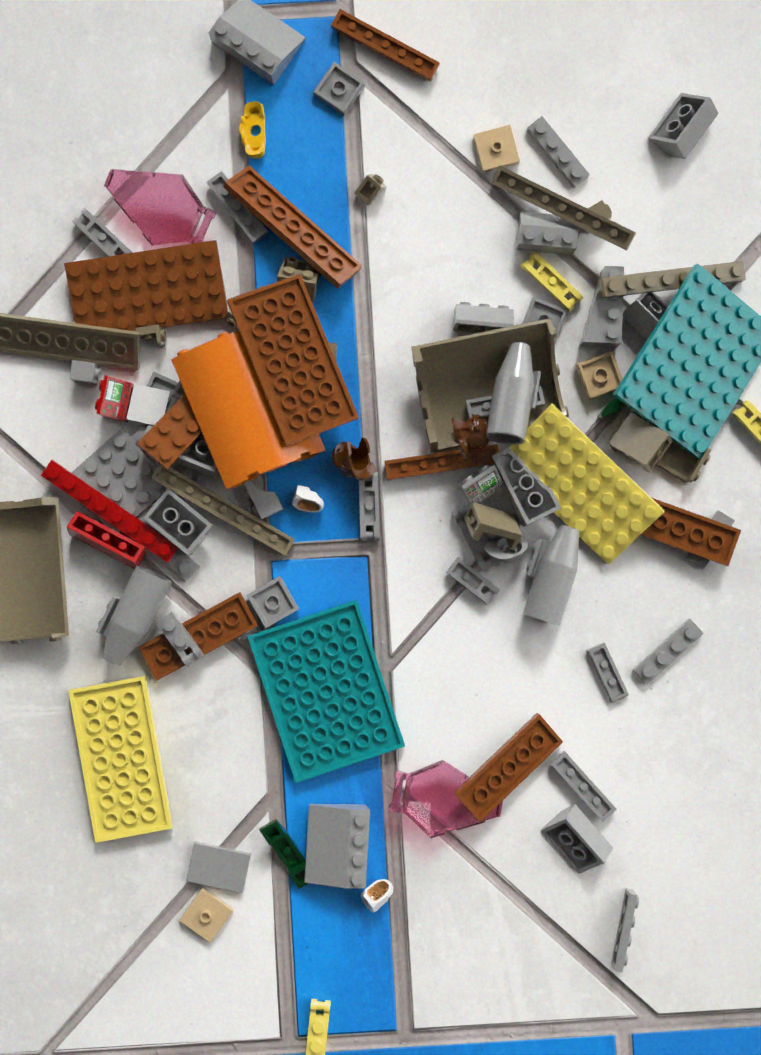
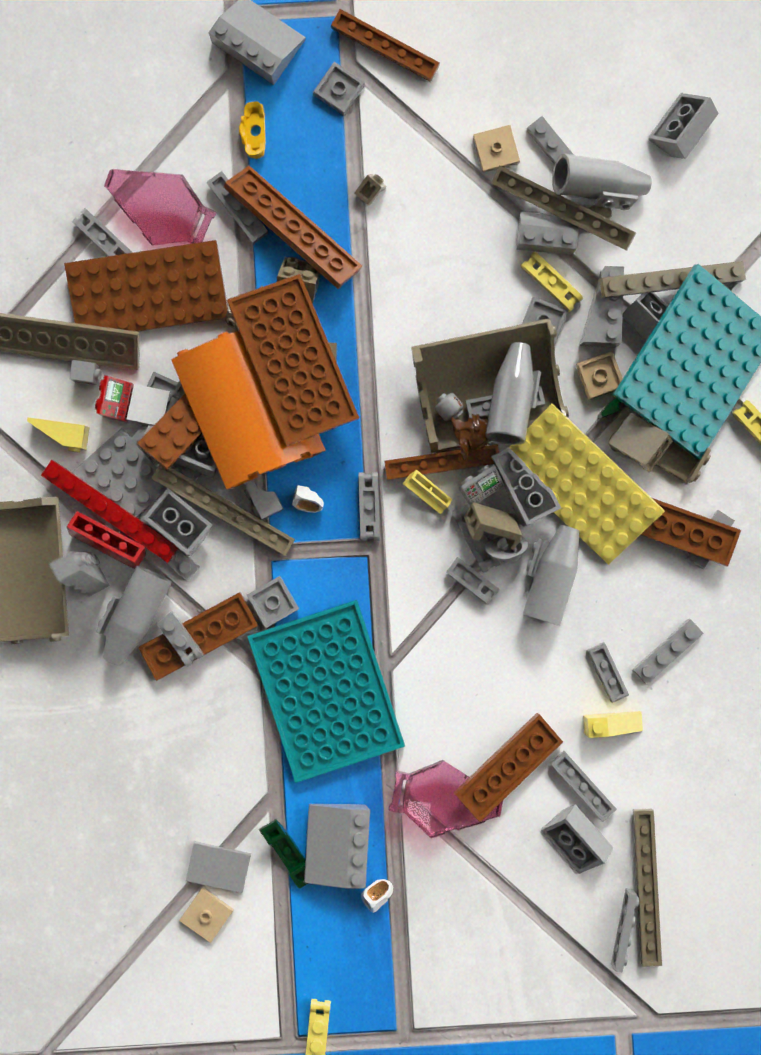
light yellow plate [68,675,173,843] -> none
dark tan bracket [136,325,167,347] -> none
reddish brown helmet [332,438,376,480] -> none
light grey slope [453,302,514,333] -> none
none -> light yellow slope [27,417,90,452]
none -> light grey wedge [50,552,109,597]
none -> light yellow piece [402,470,452,514]
none -> light grey head [435,393,463,421]
none -> light grey piece [552,154,652,210]
none -> light yellow slope [583,711,643,738]
none -> dark tan plate [633,808,662,967]

